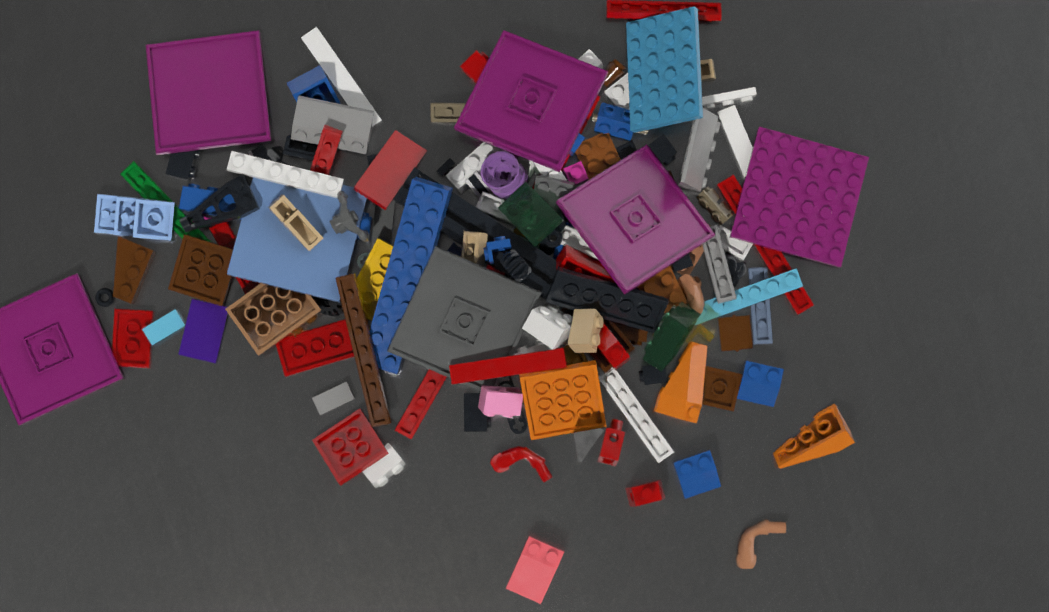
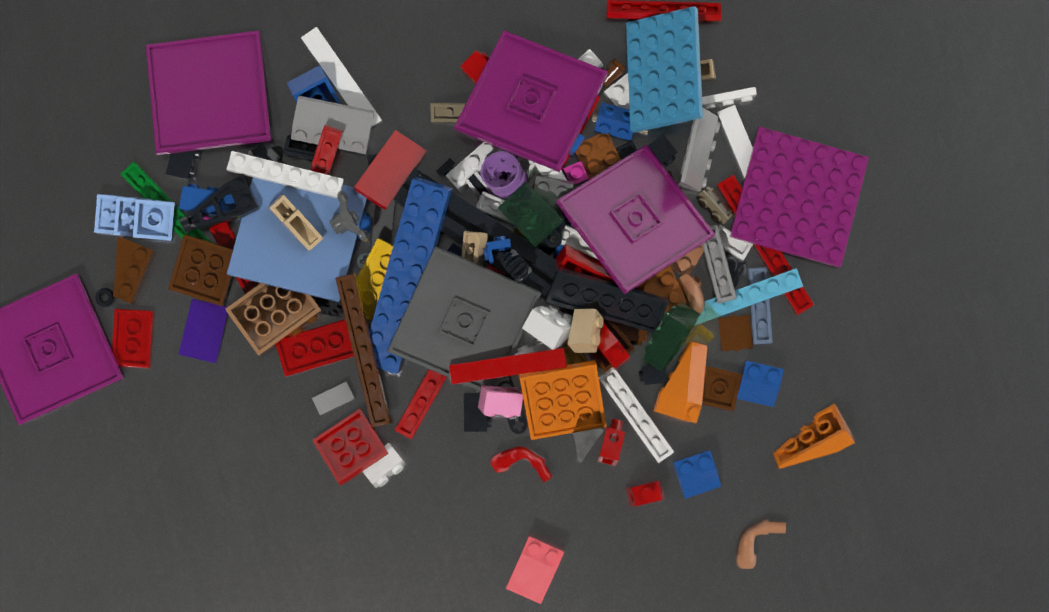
medium azure tile [142,309,185,345] -> none
black plate [672,253,693,272] -> none

